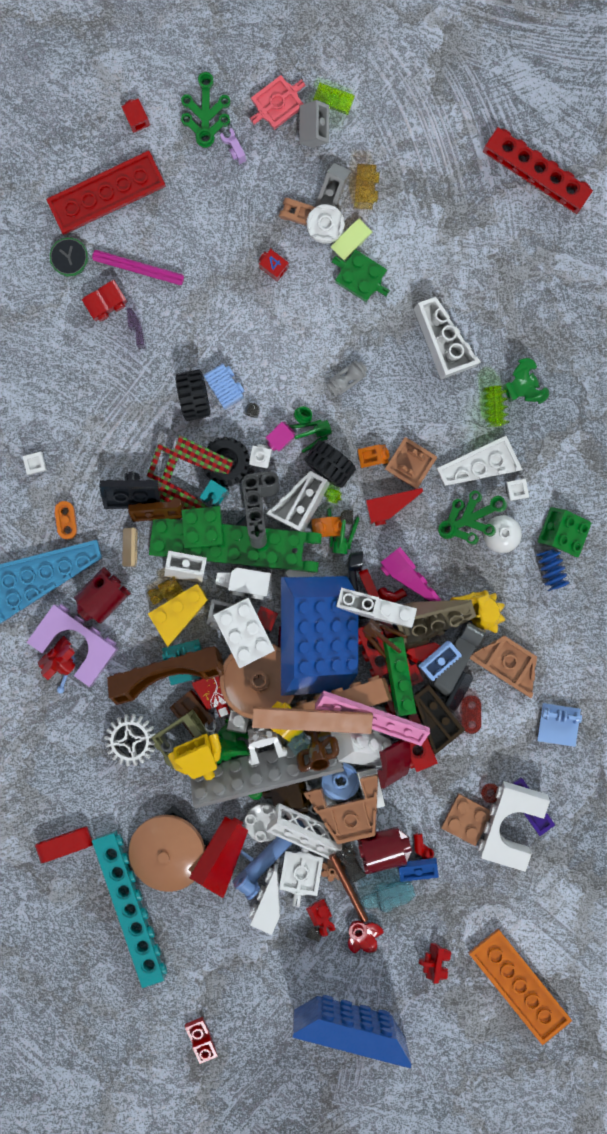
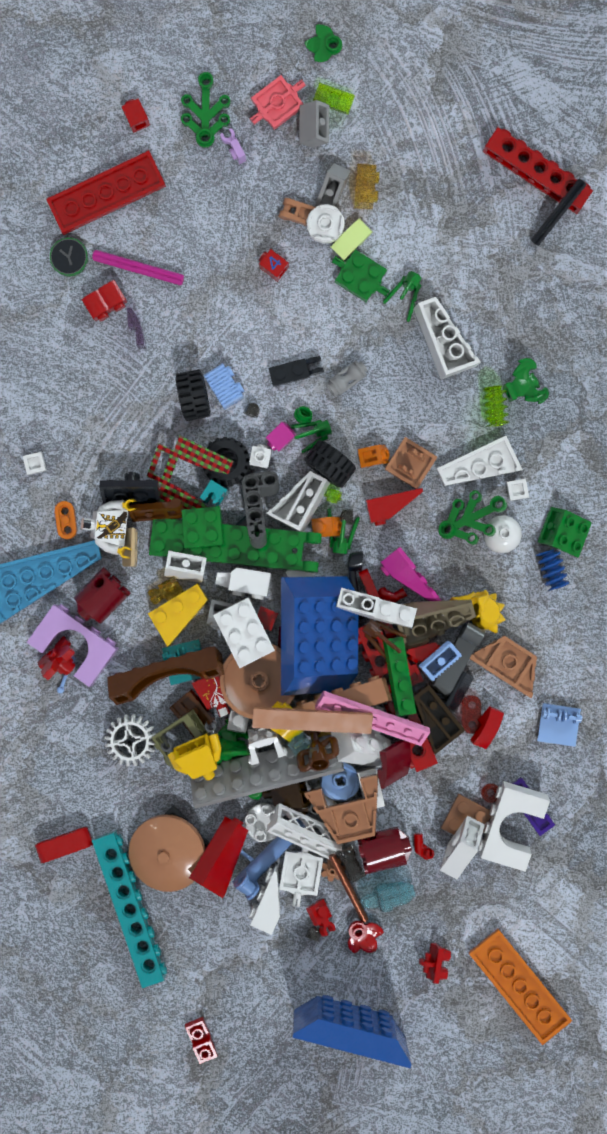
blue plate [398,858,439,882] -> none
none -> torso [81,499,137,559]
none -> black hinge [268,356,324,387]
none -> green plate [305,24,342,62]
none -> green plant [383,271,422,322]
none -> white window [440,816,484,879]
none -> red slope [470,706,504,749]
none -> black axle [531,178,586,246]

